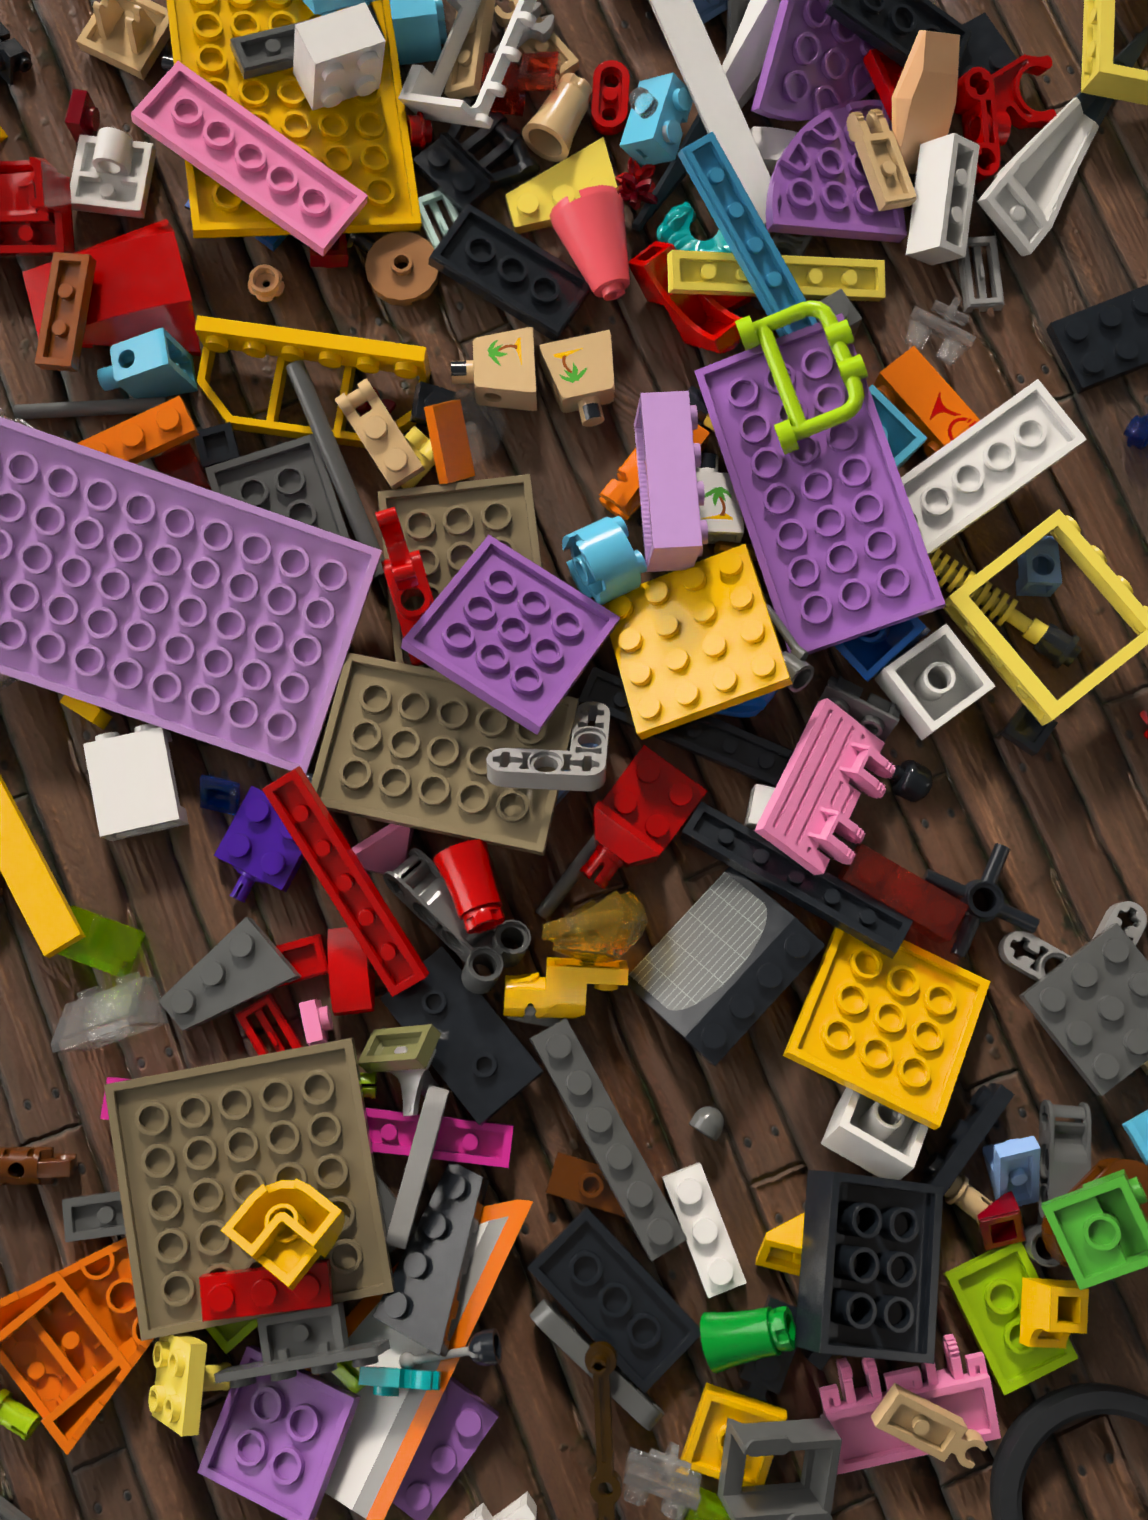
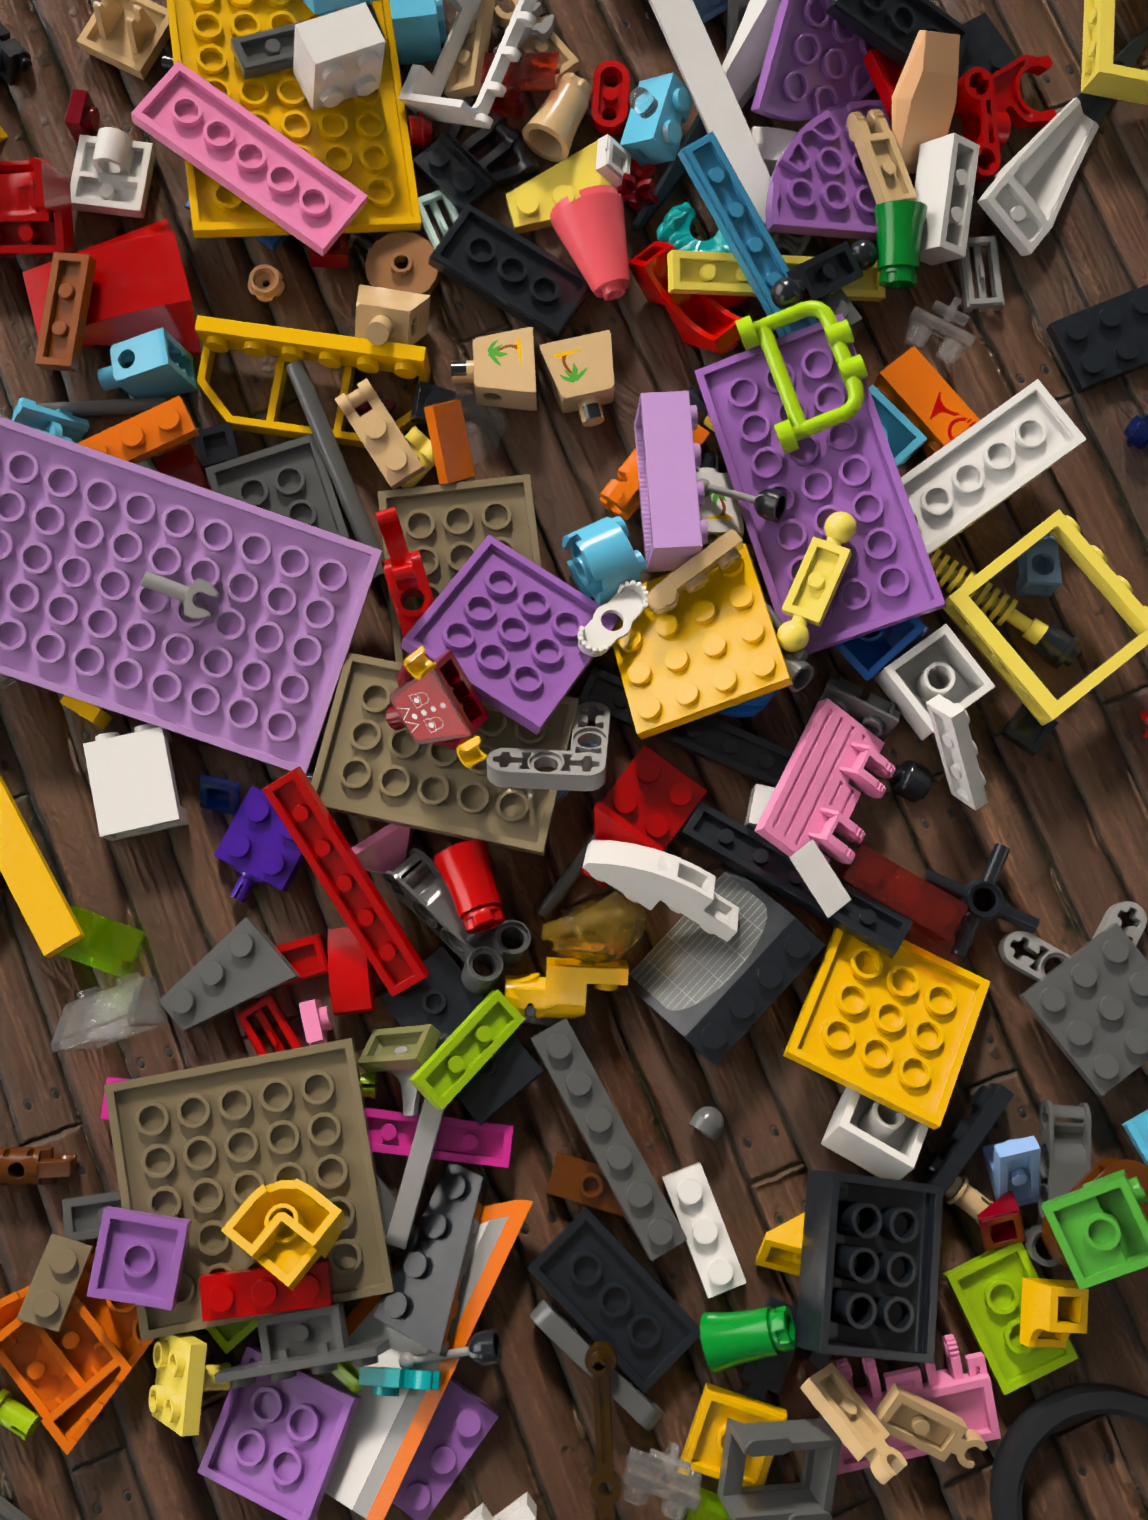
none -> medium azure hips [11,397,90,443]
none -> dark tan plate [17,1233,93,1332]
none -> medium lavender plate [87,1206,192,1311]
none -> light grey bar [141,571,220,619]
none -> tan torso [355,284,431,345]
none -> torso [386,646,489,768]
none -> lime plate [409,989,525,1110]
none -> white piece [577,580,649,657]
none -> white slope [582,840,739,942]
none -> white tile [596,134,631,188]
none -> tan hinge [646,529,743,615]
none -> black hinge [698,478,787,523]
none -> black plate [771,239,878,309]
none -> light yellow plate [777,511,857,653]
none -> white sticker [789,839,851,918]
none -> tan plate [800,1363,908,1485]
none -> green plant [874,200,928,289]
none -> white plate [926,695,988,811]

